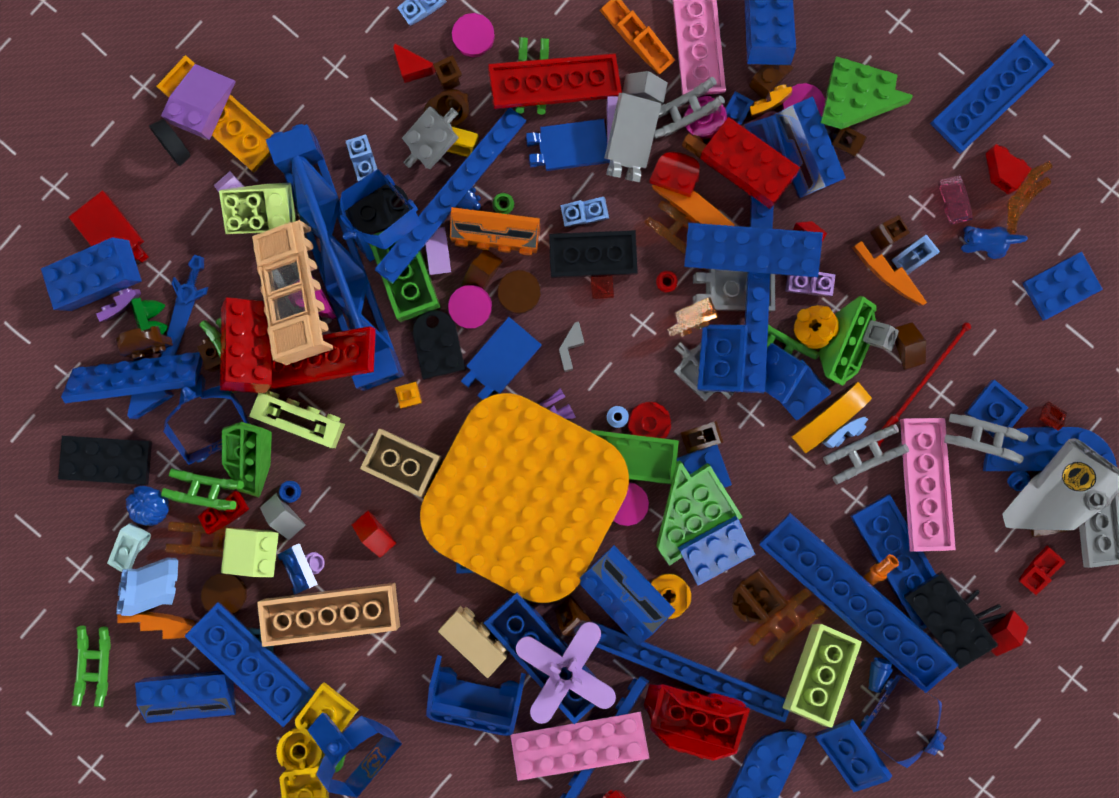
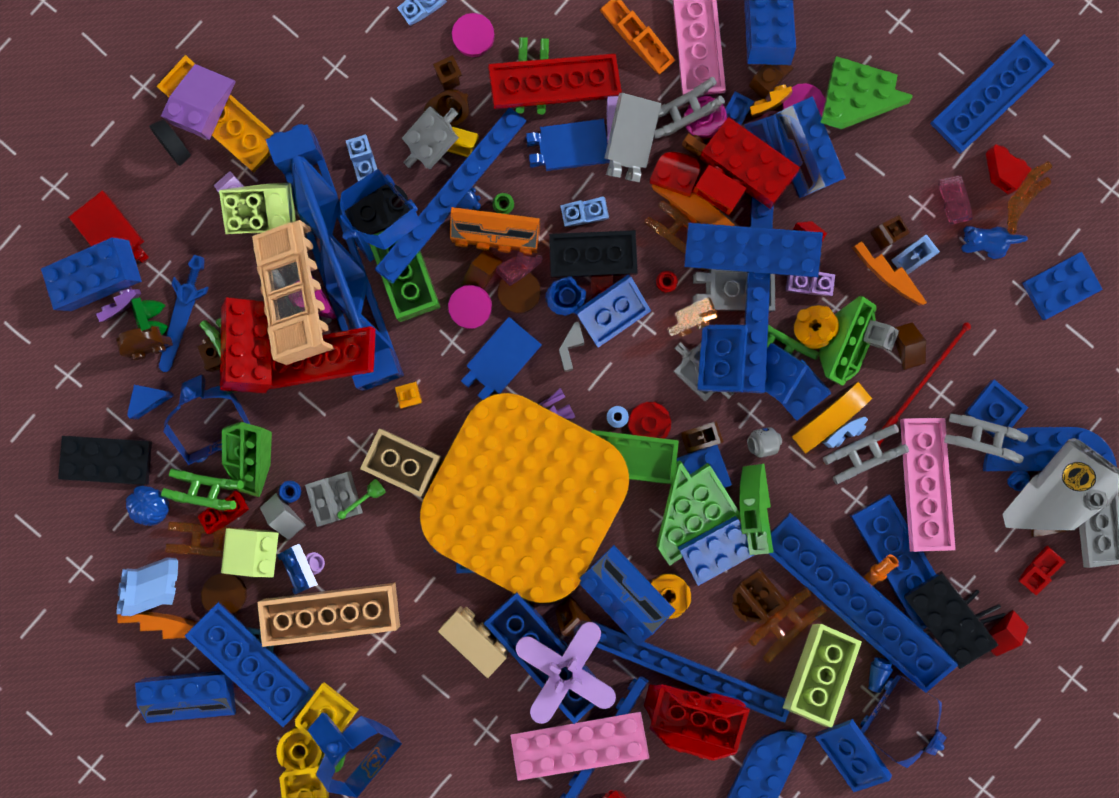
blue plate [61,352,203,403] -> none
bright green piece [72,626,111,708] -> none
light aqua plate [107,523,151,572] -> none
yellowish green brick [249,390,345,448] -> none
red slope [352,510,397,558] -> none
red slope [393,44,435,83] -> none
black plate [413,311,466,380] -> none
lavender slope [425,227,451,275] -> none
blue windscreen [426,655,526,736] -> none
dark pink tile [613,483,649,526] -> none
light grey slope [622,71,668,104] -> none
reddish brown brick [831,127,867,158] -> none
clear red plate [1039,401,1067,431] -> none
none -> light grey slope [305,471,363,527]
none -> bright green hinge [337,479,386,520]
none -> clear pink slope [496,252,543,286]
none -> blue hair [545,276,586,316]
none -> plate [574,275,651,348]
none -> red slope [692,165,746,215]
none -> bright green slope [740,464,773,555]
none -> light grey head [747,427,782,458]

